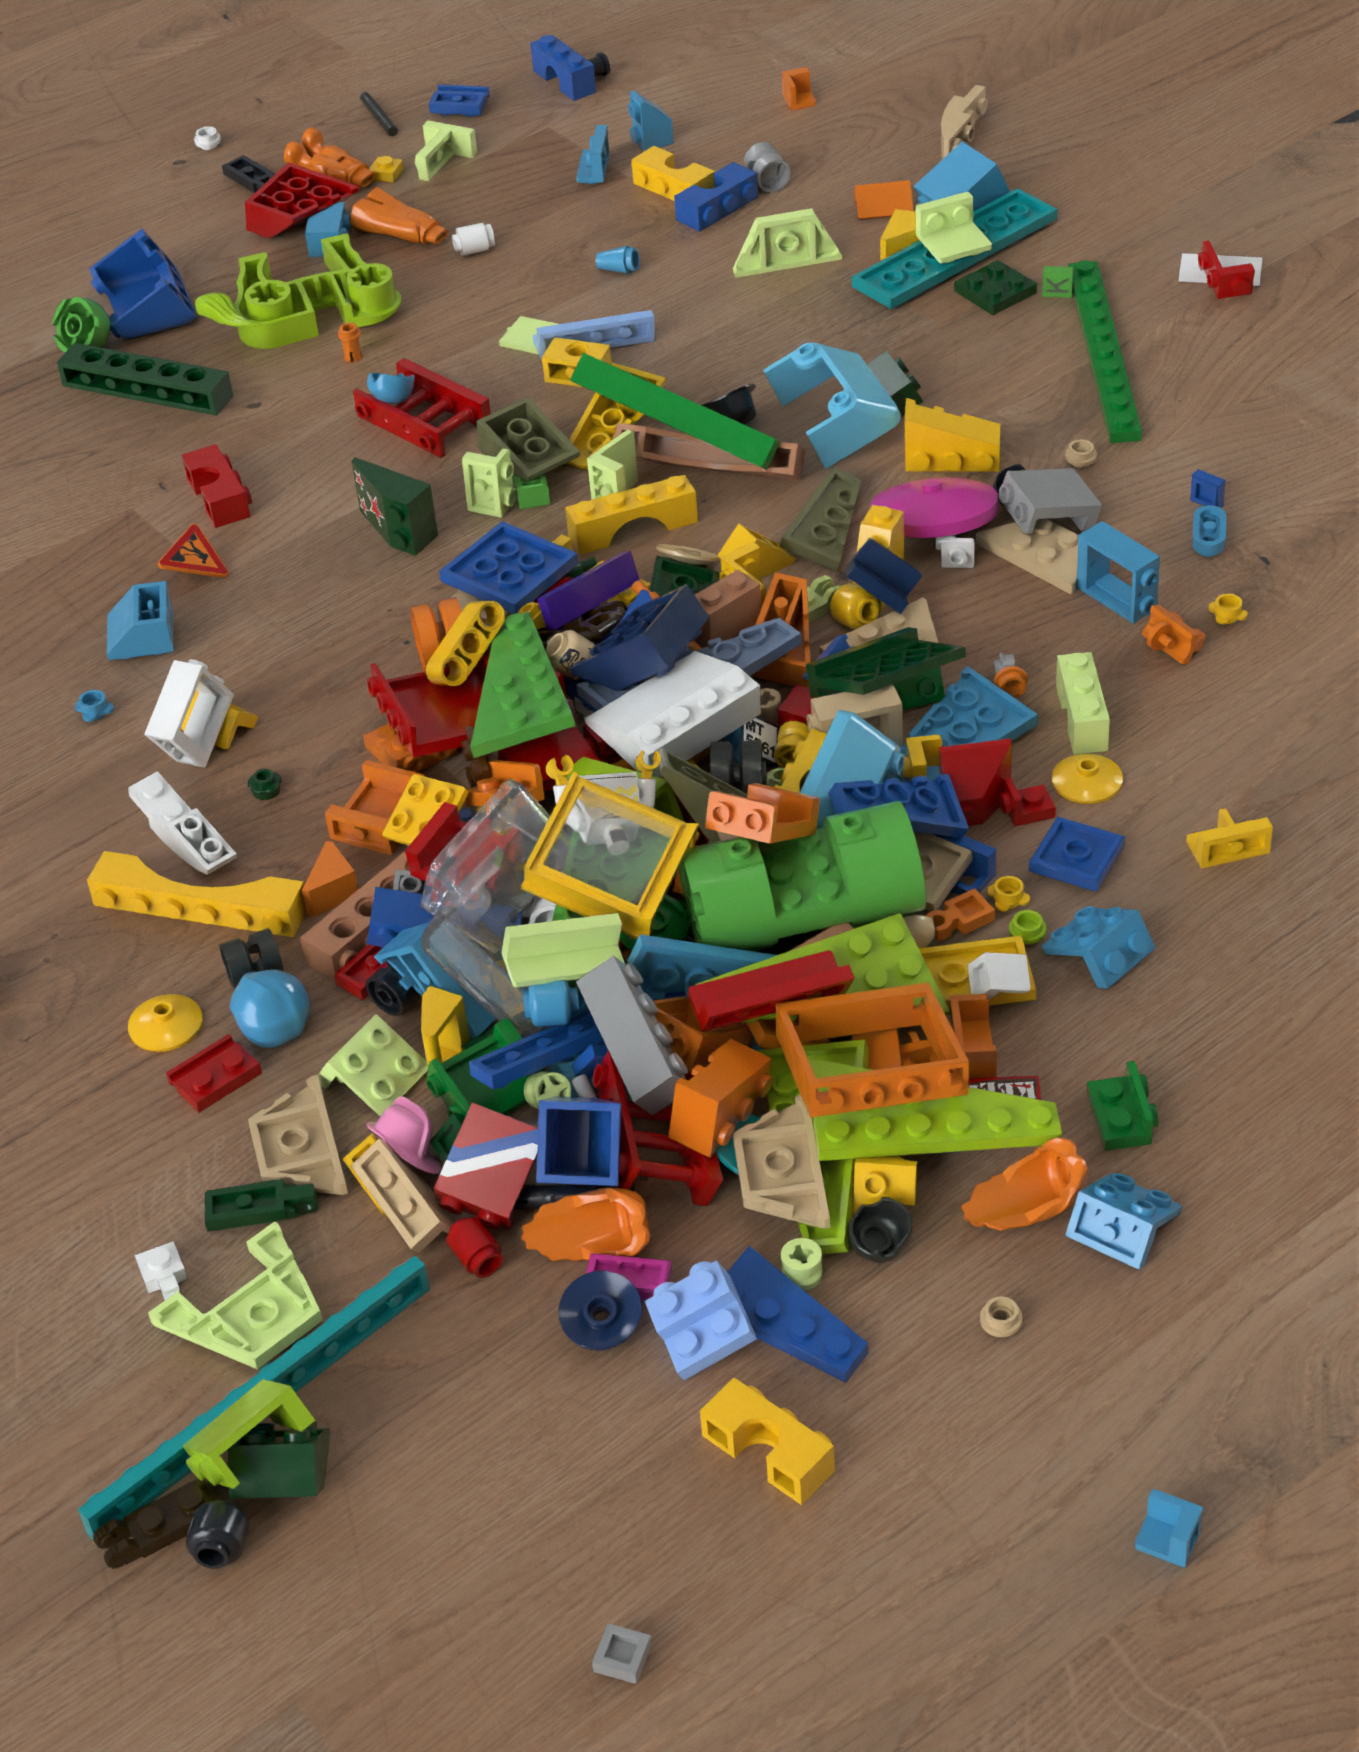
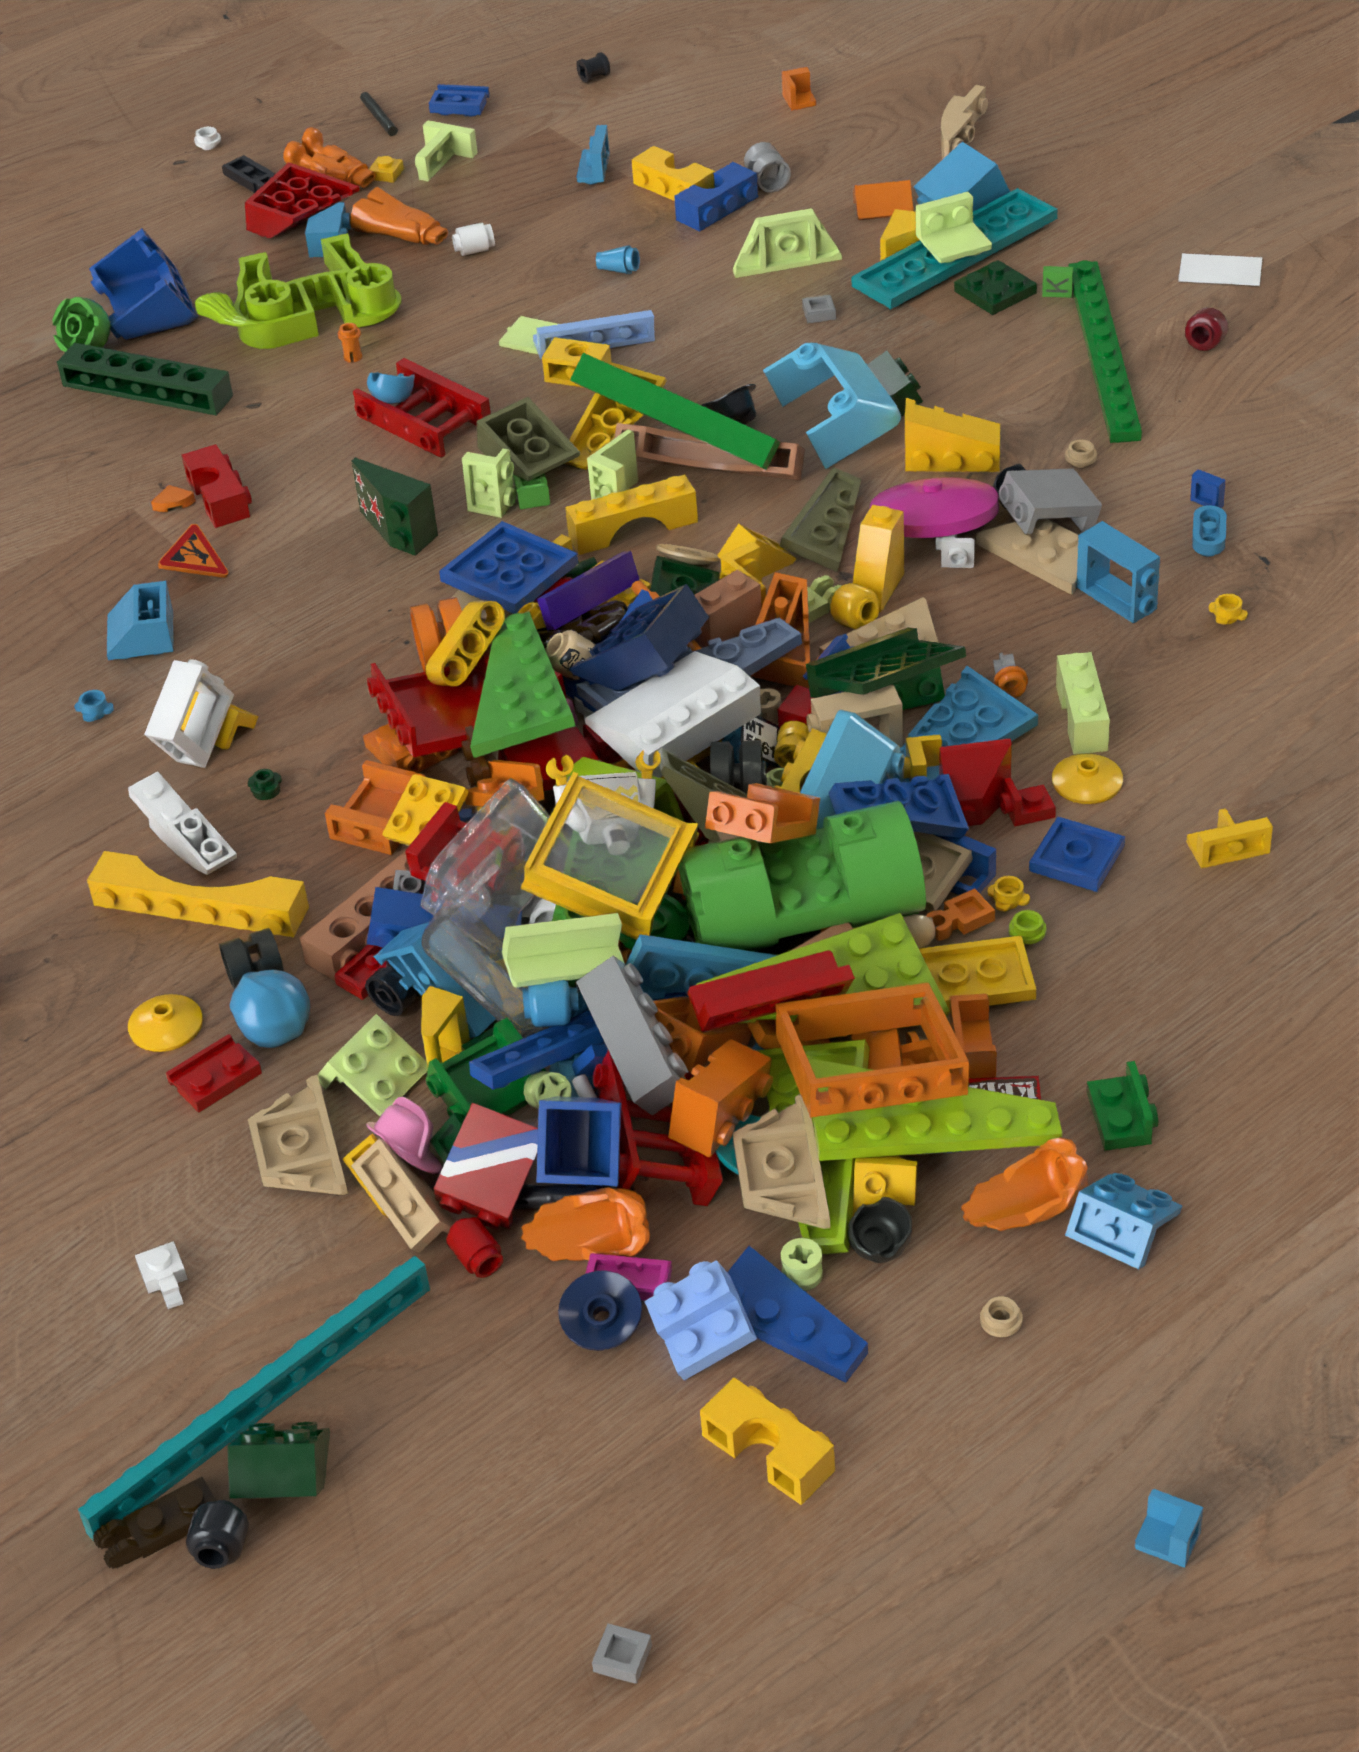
yellowish green wing [148,1221,323,1369] -> none
lime panel [182,1379,315,1489] -> none
dark green hinge [205,1179,318,1232] -> none
orange slope [302,841,358,917] -> none
blue arch [530,35,596,101] -> none
dark azure slope [628,90,674,151] -> none
dark blue panel [846,537,922,614] -> none
white panel [968,952,1030,999] -> none
dark azure bracket [1042,906,1155,989] -> none
orange hips [1141,604,1206,665] -> none
red bracket [1198,240,1255,299] -> none
none -> orange tile [151,485,196,512]
none -> light grey tile [802,295,836,323]
none -> dark red head [1185,308,1228,351]

